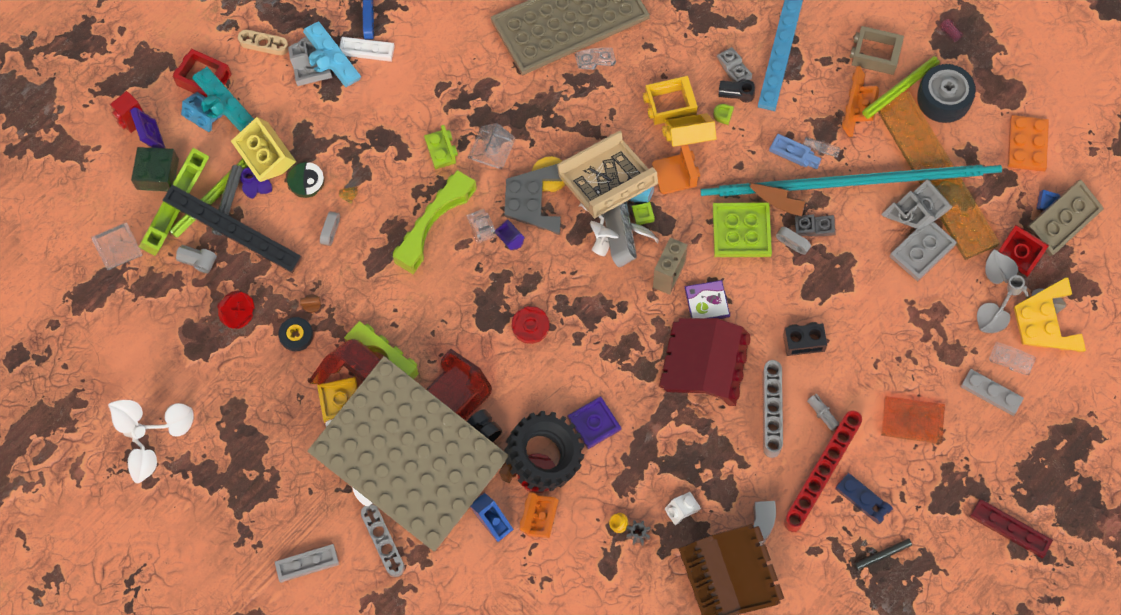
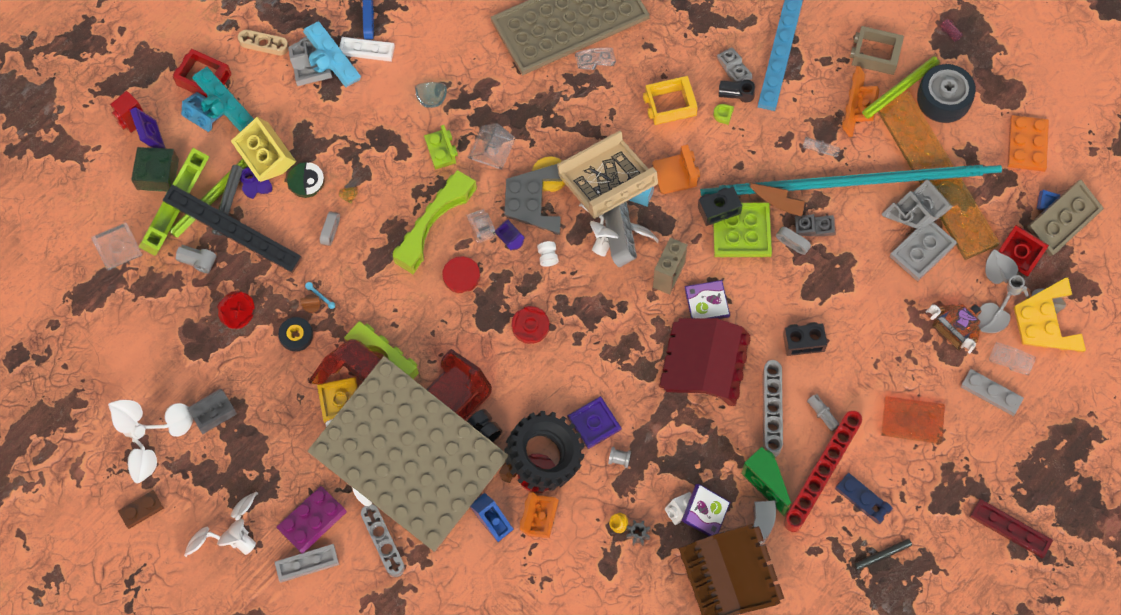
lime plate [632,202,655,225] -> none
yellow window [662,113,716,147] -> none
medium blue hinge [769,134,821,169] -> none
none -> reddish brown plate [118,490,164,529]
none -> white plant [184,491,258,557]
none -> flat silver bracket [188,389,237,434]
none -> magenta plate [276,486,347,554]
none -> medium azure hinge [305,282,335,309]
none -> clear light blue helmet [415,82,447,108]
none -> red tile [442,256,480,293]
none -> white wheel [537,241,559,267]
none -> light grey bush [608,447,631,468]
none -> tile [681,484,730,536]
none -> black brick [698,187,742,226]
none -> green slope [741,447,791,516]
none -> torso [925,303,982,354]

